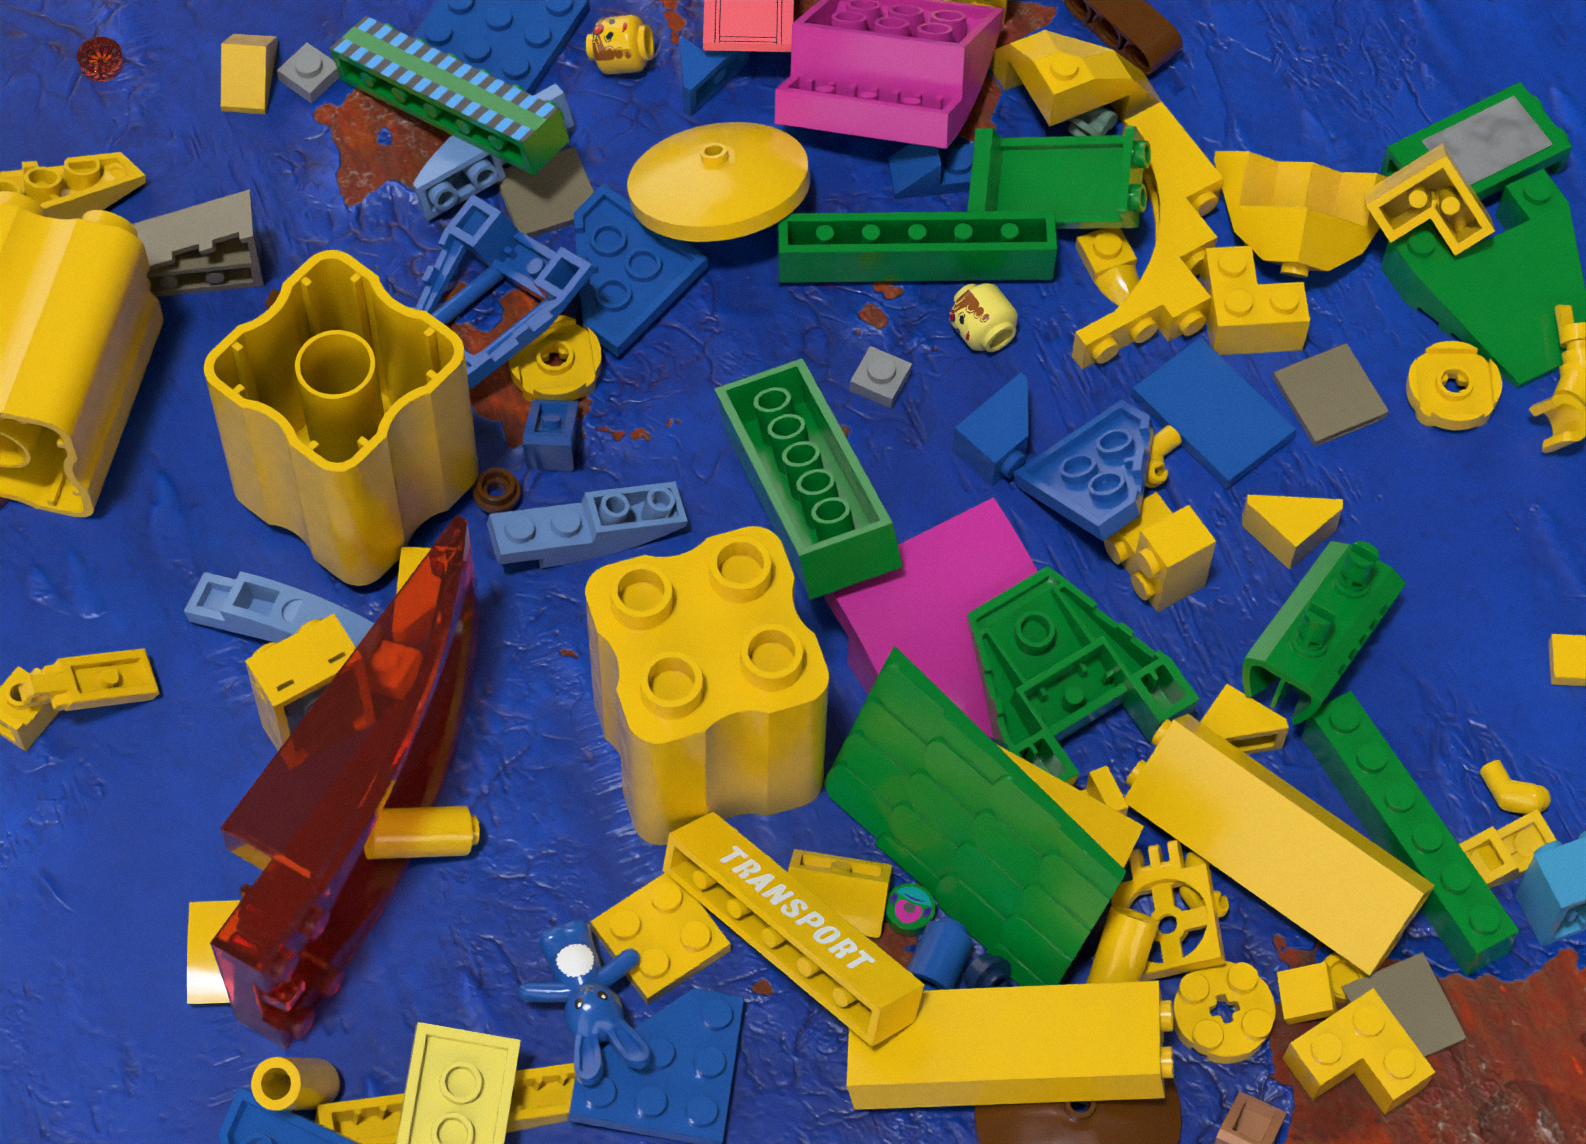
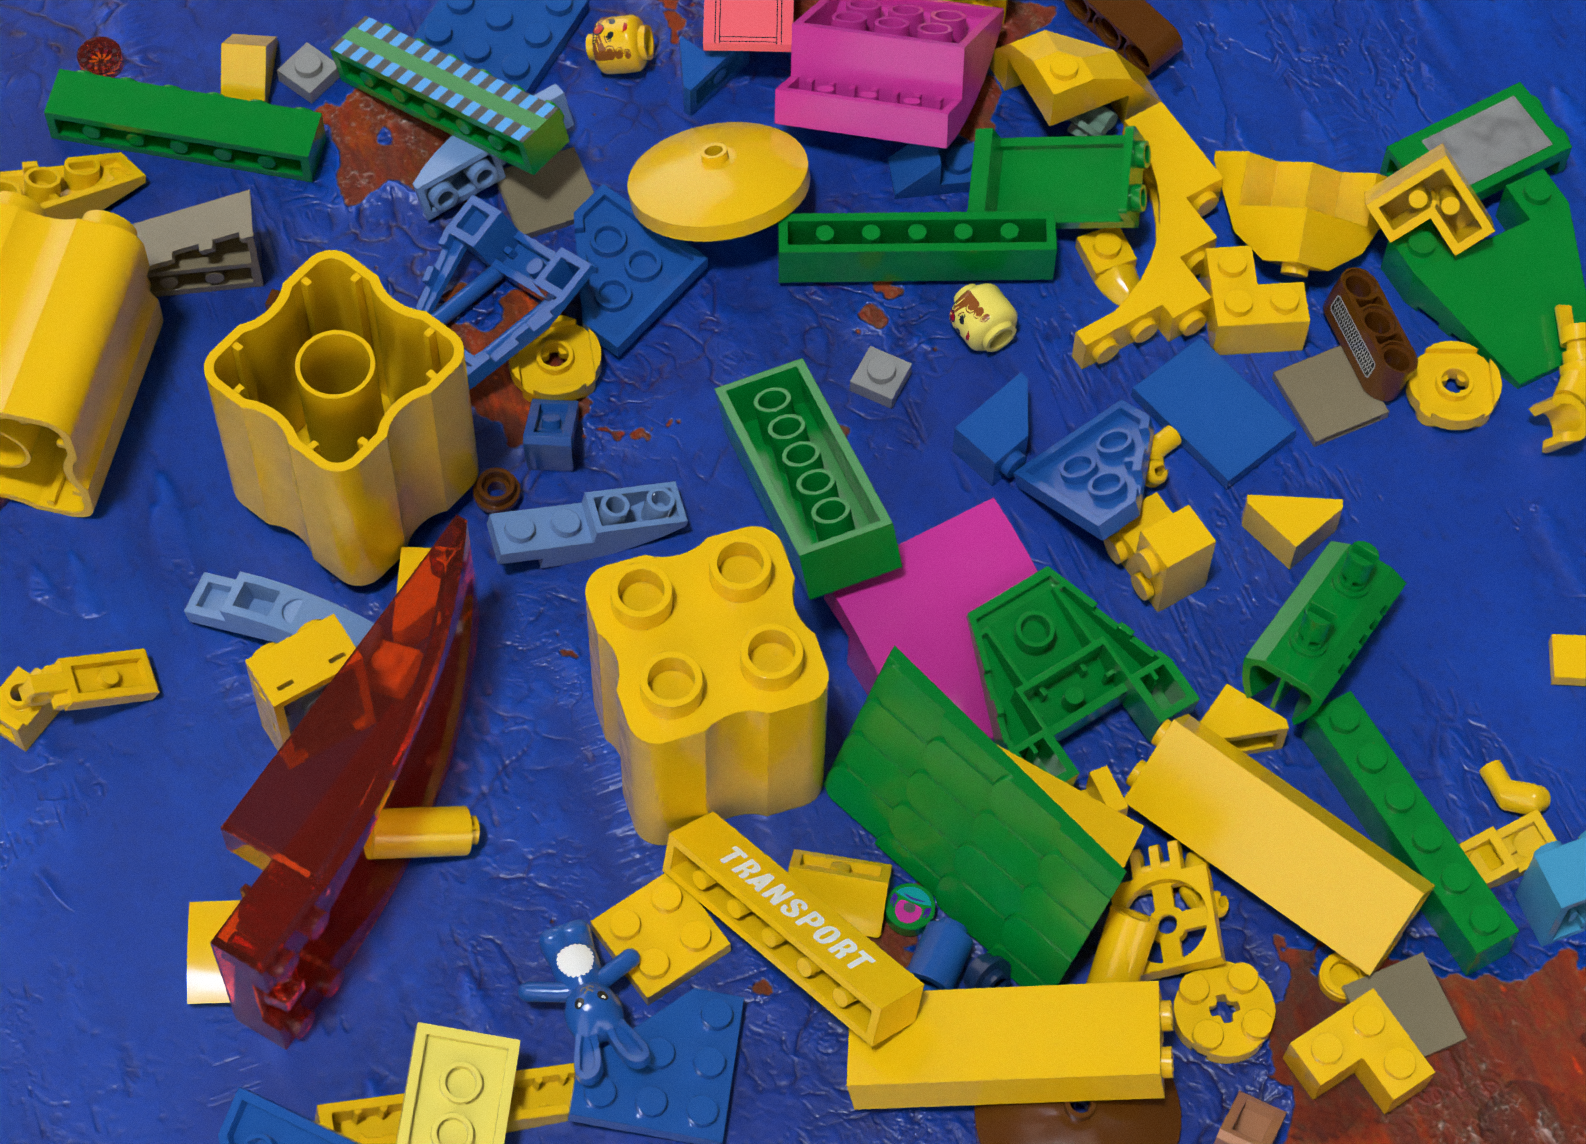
yellow brick [251,1057,340,1111] -> none
yellow tile [1277,962,1337,1025] -> none
none -> green brick [44,69,326,183]
none -> reddish brown beam [1323,267,1418,401]

